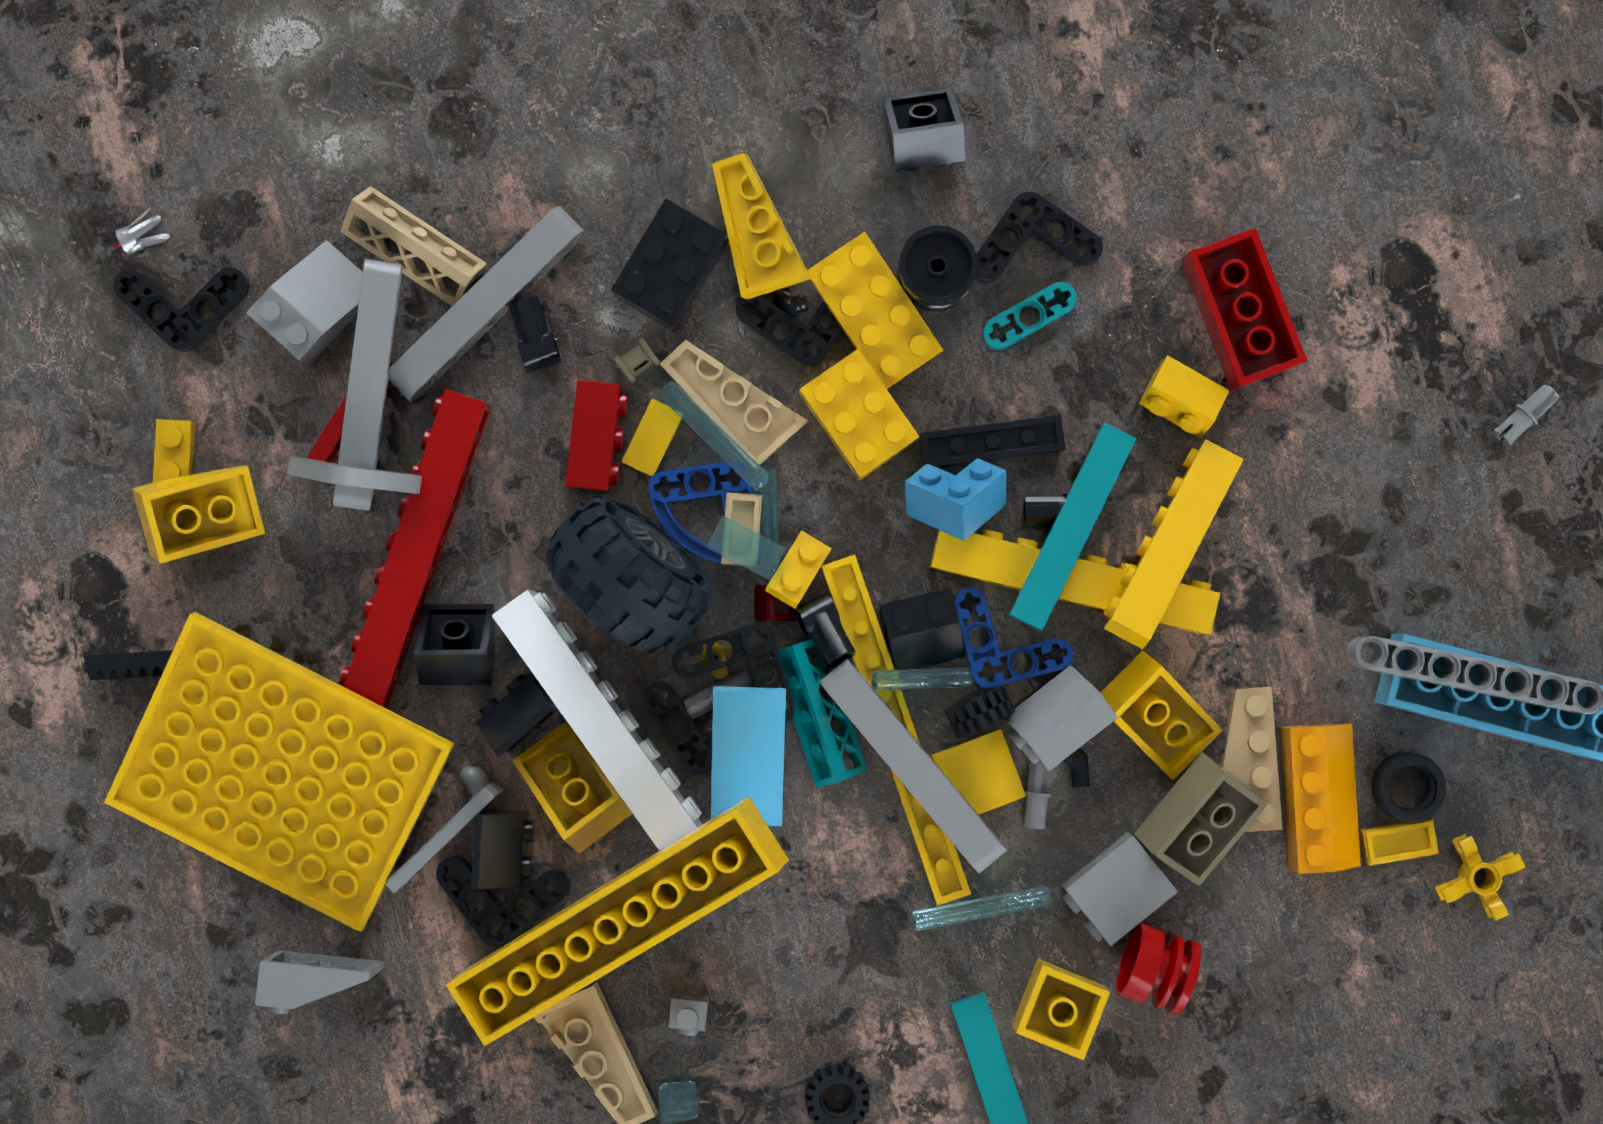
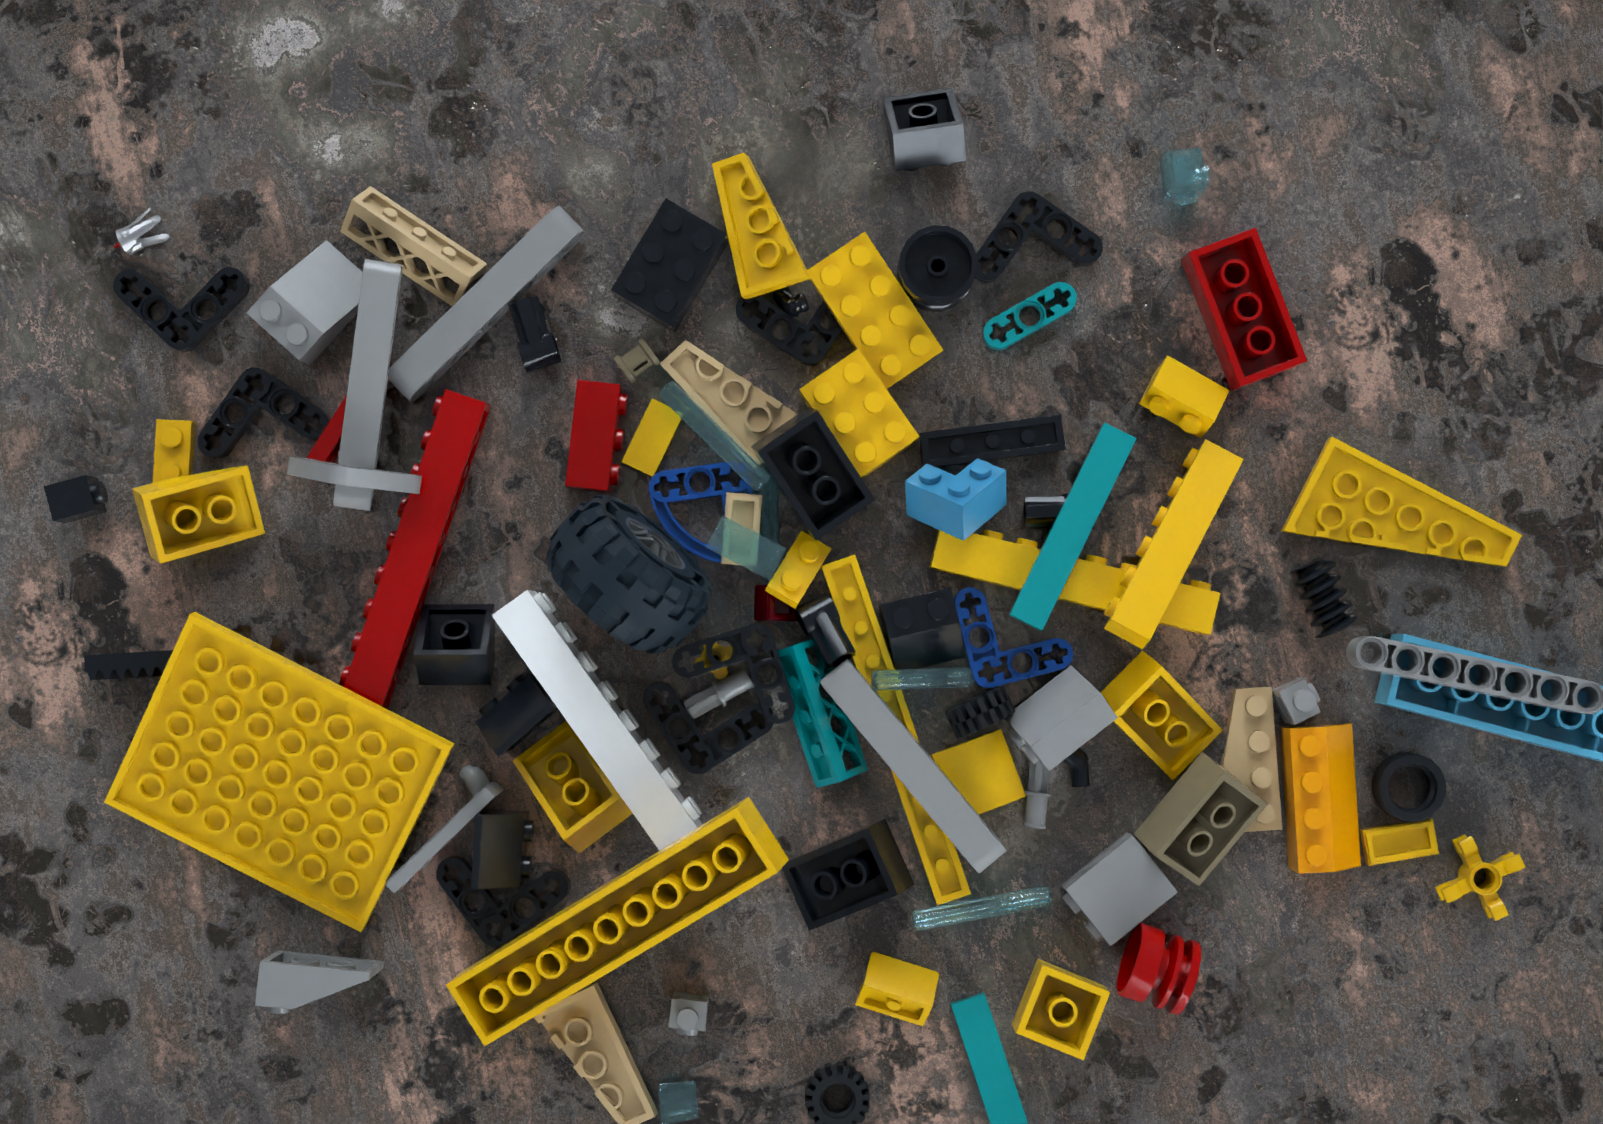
medium azure tile [711,686,786,826] -> none
light grey axle [1493,385,1559,447] -> none
none -> black brick [44,475,108,523]
none -> black beam [197,367,331,459]
none -> black brick [751,406,875,540]
none -> black slope [782,819,915,931]
none -> yellow panel [855,952,939,1027]
none -> clear light blue brick [1159,148,1210,205]
none -> light grey brick [1272,676,1321,725]
none -> yellow wing [1280,437,1522,567]
none -> black piece [1290,559,1357,638]

